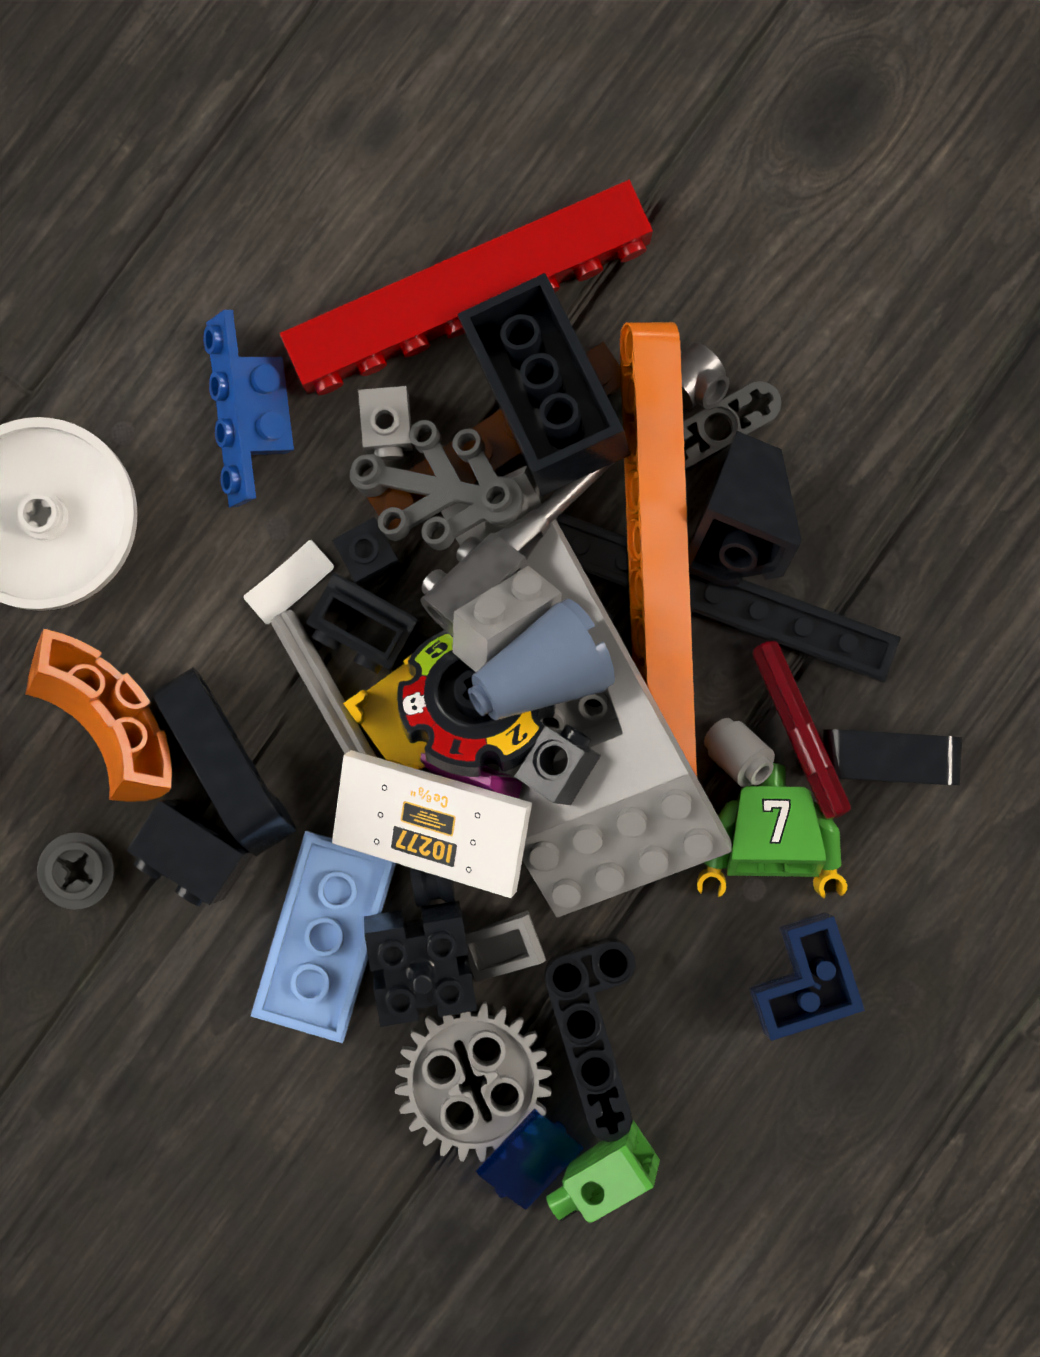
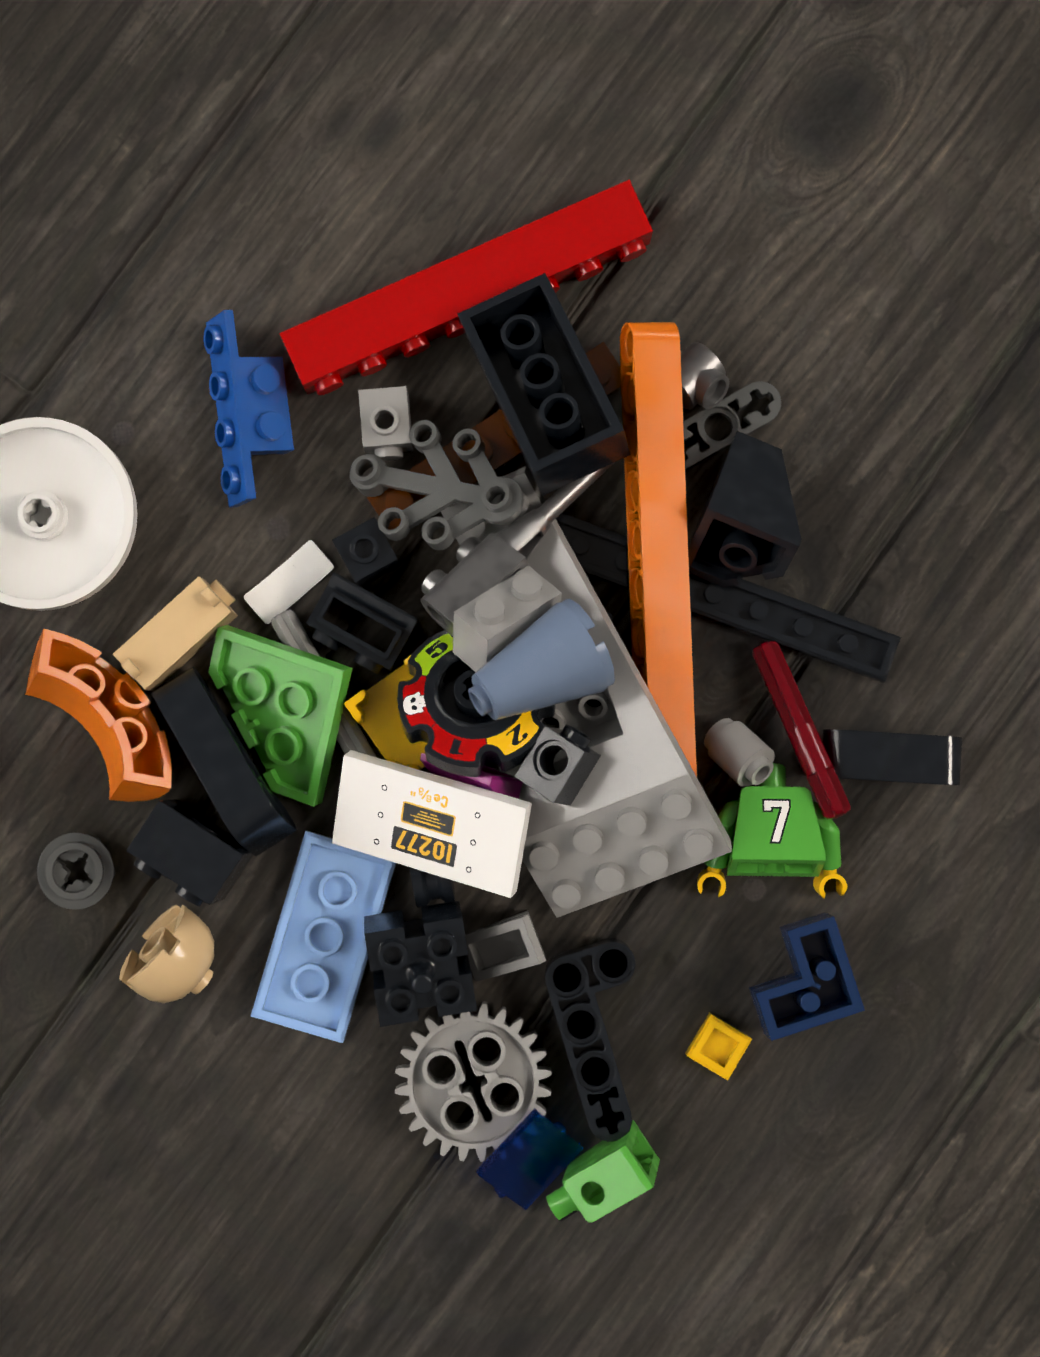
none -> tan brick [113,576,238,692]
none -> tan cylinder [119,904,214,1003]
none -> bright green plate [208,625,352,807]
none -> yellow tile [685,1012,752,1081]

